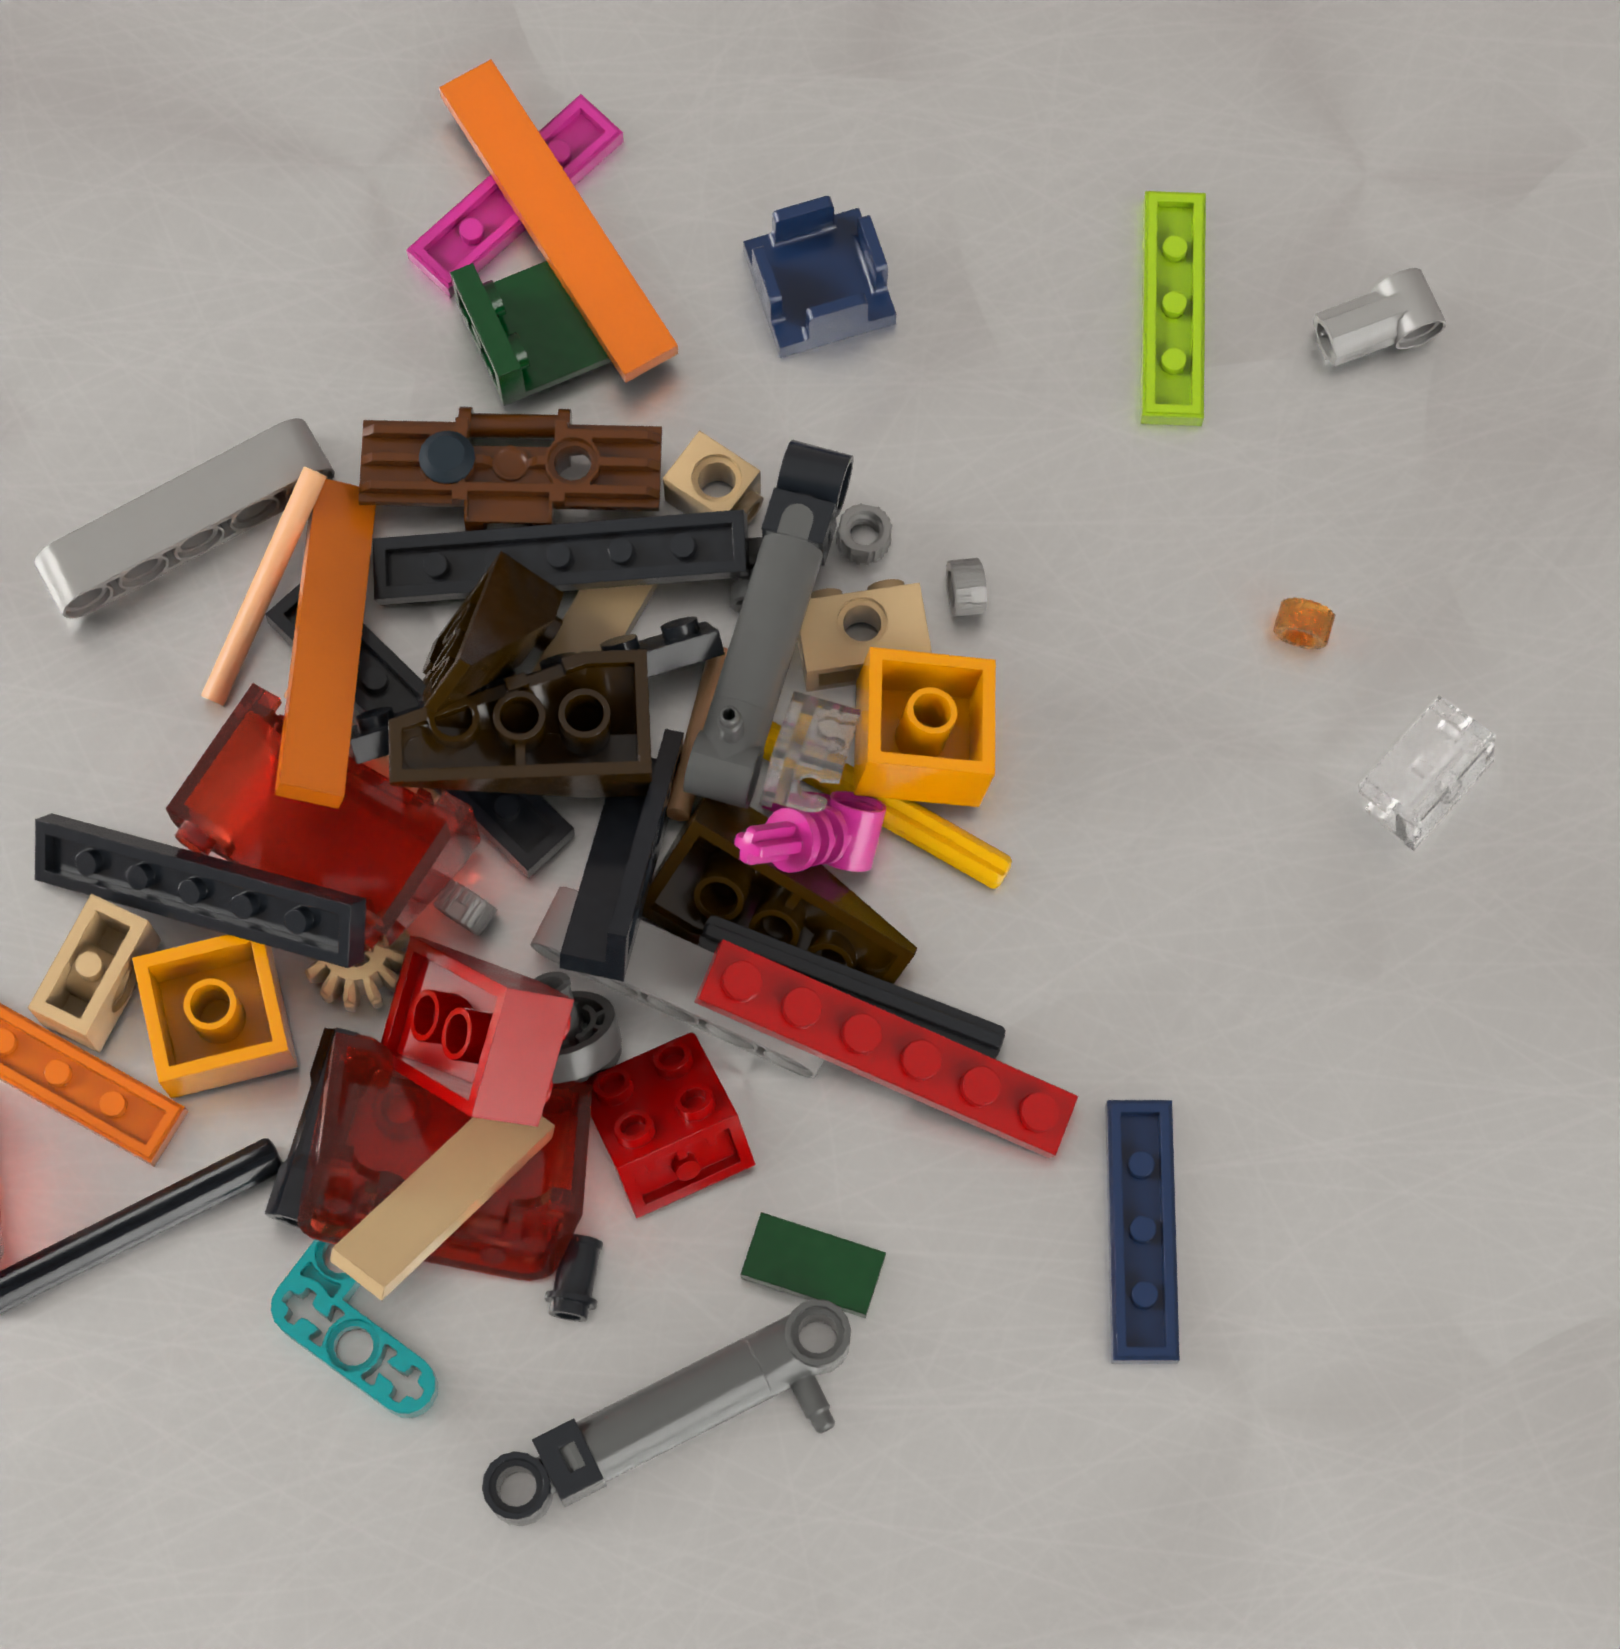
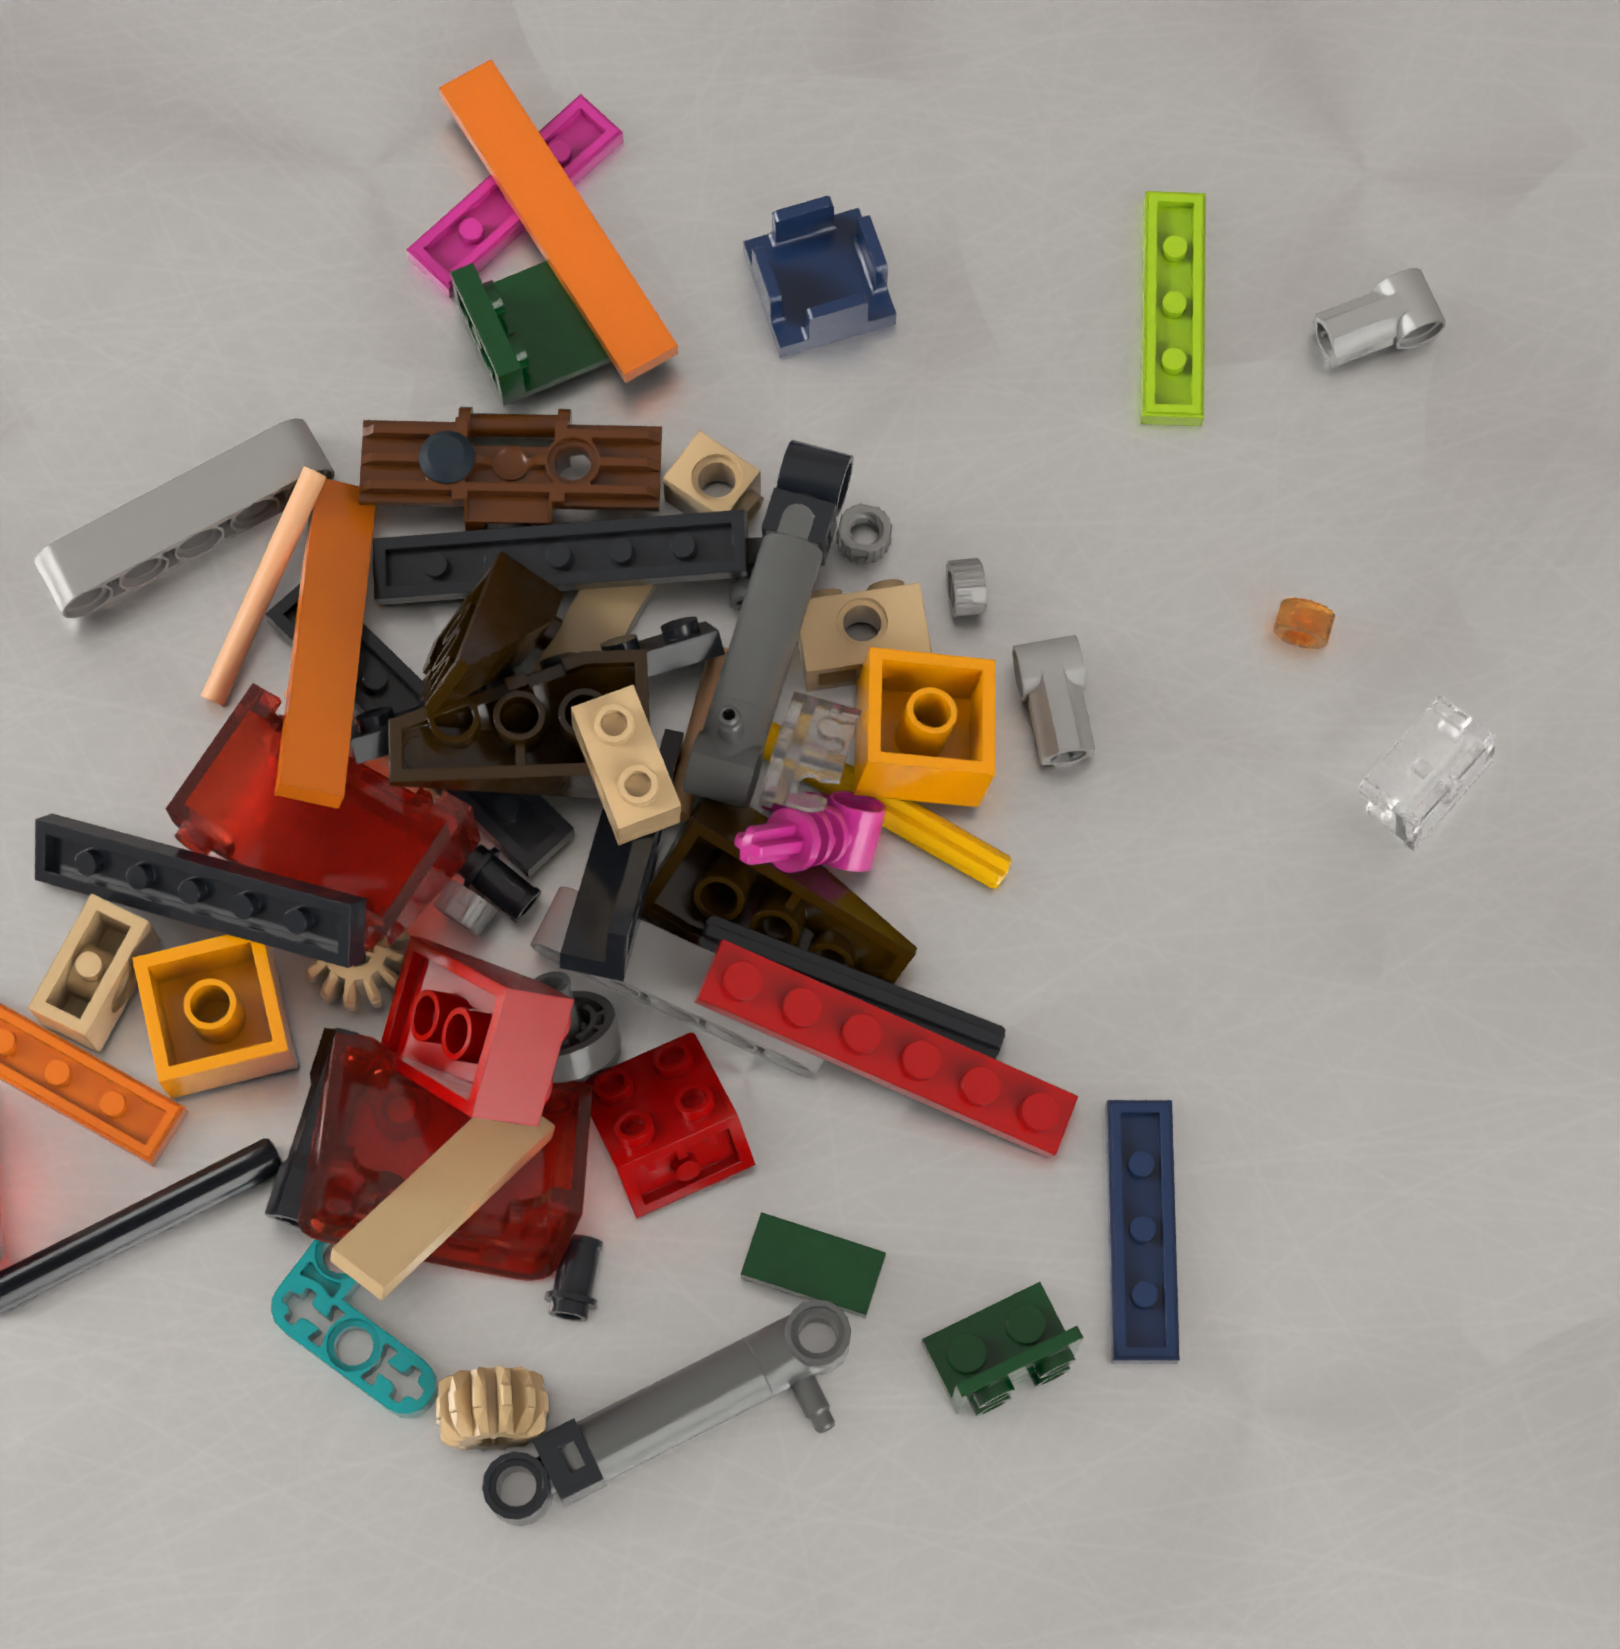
none -> tan gear [436,1365,549,1452]
none -> black pin [457,844,542,923]
none -> tan brick [571,685,681,845]
none -> dark green bracket [921,1282,1084,1417]
none -> light grey piece [1012,635,1095,767]

